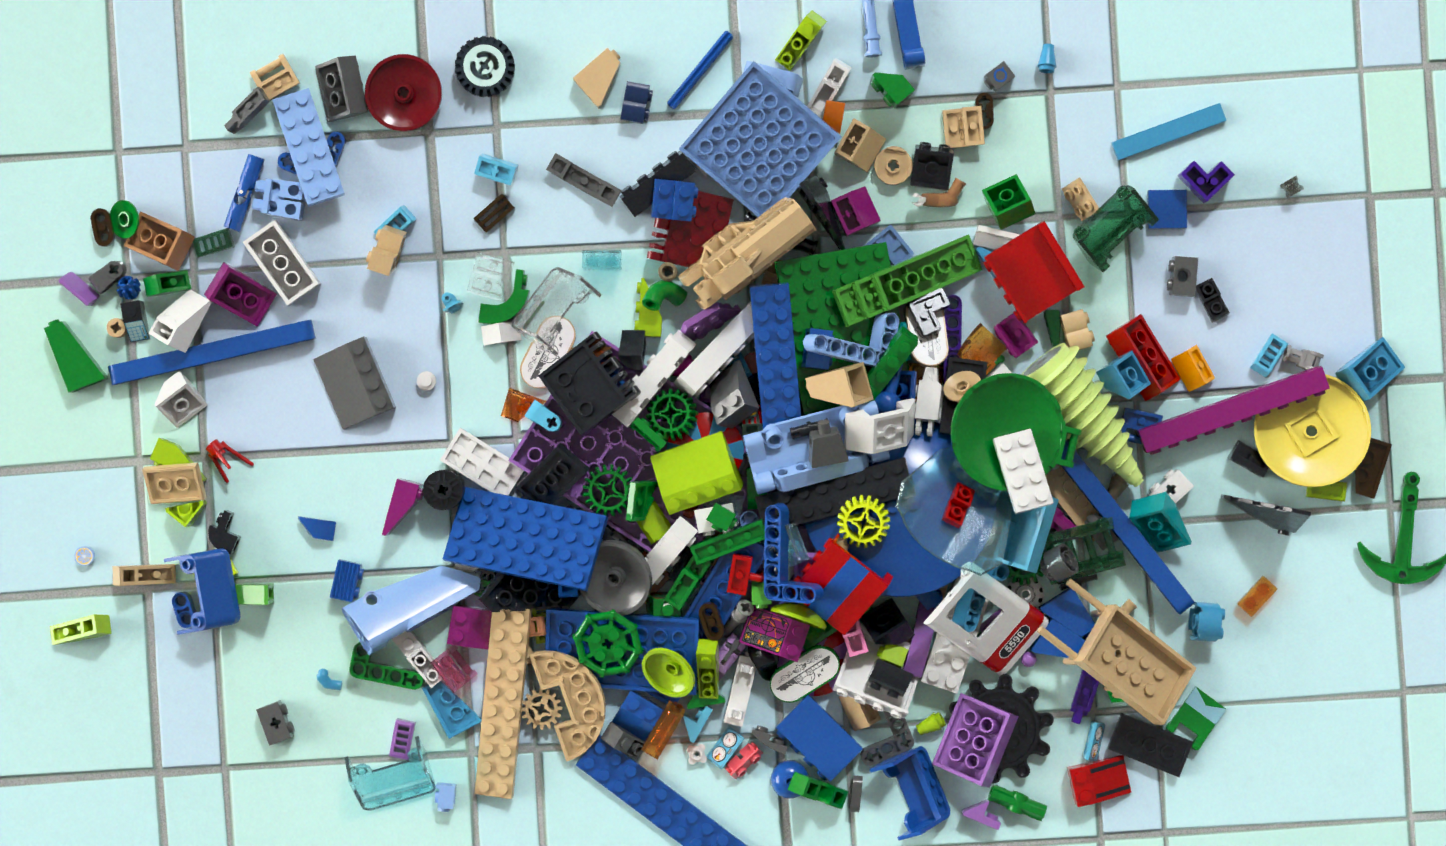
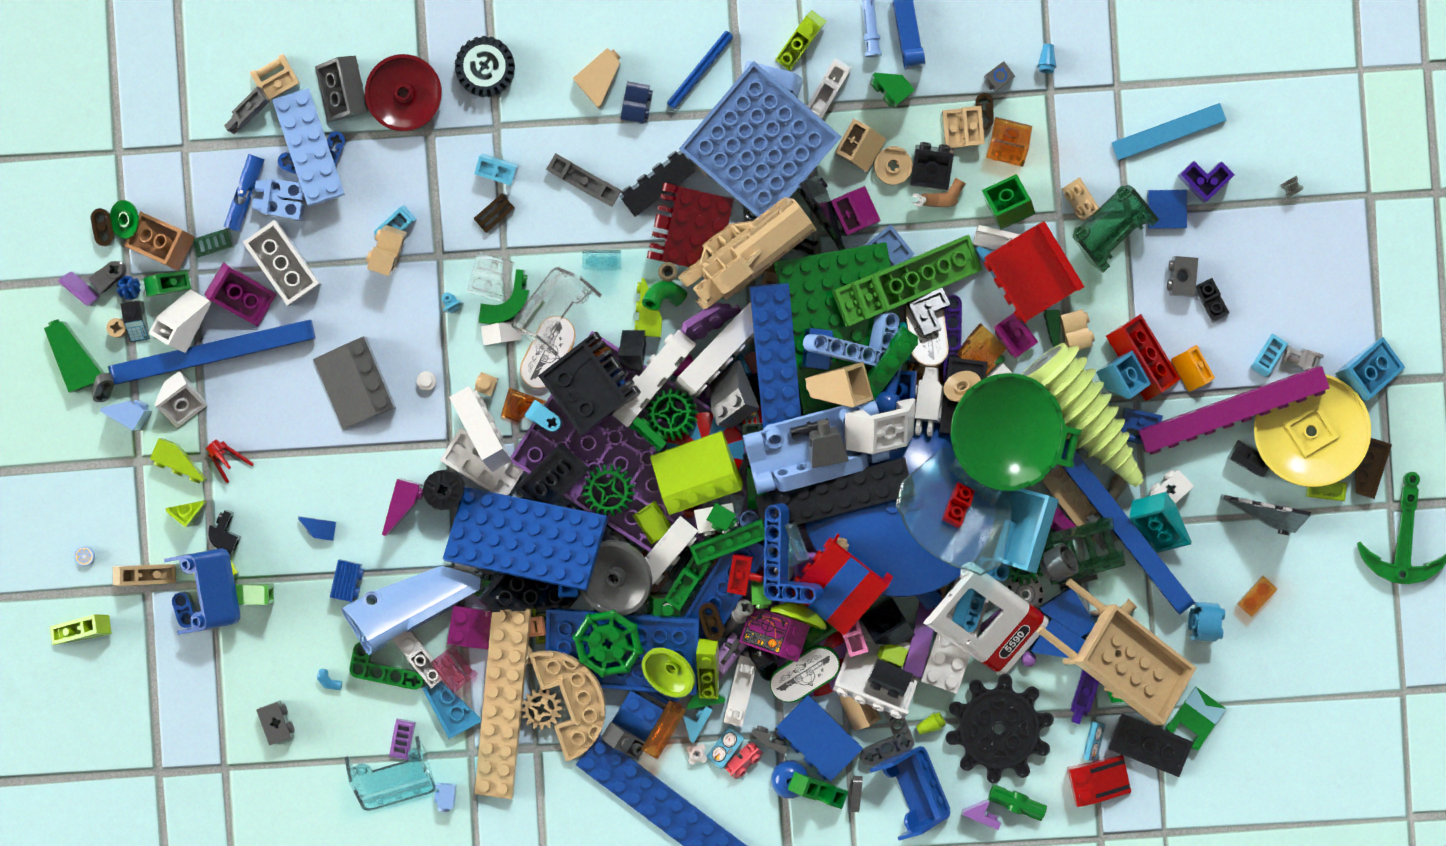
tan tile [142,463,207,504] -> none
green wing [626,480,659,521] -> none
blue plate [651,179,698,221] -> none
orange slope [823,100,845,134] -> none
neon yellow gear [837,495,890,548] -> none
medium lavender slope [932,693,1019,788] -> none
white plate [993,429,1054,514] -> none
none -> dark grey beam [91,373,114,403]
none -> light blue slope [100,400,152,431]
none -> white brick [449,386,512,472]
none -> tan brick [474,372,499,396]
none -> clear orange slope [986,117,1032,167]

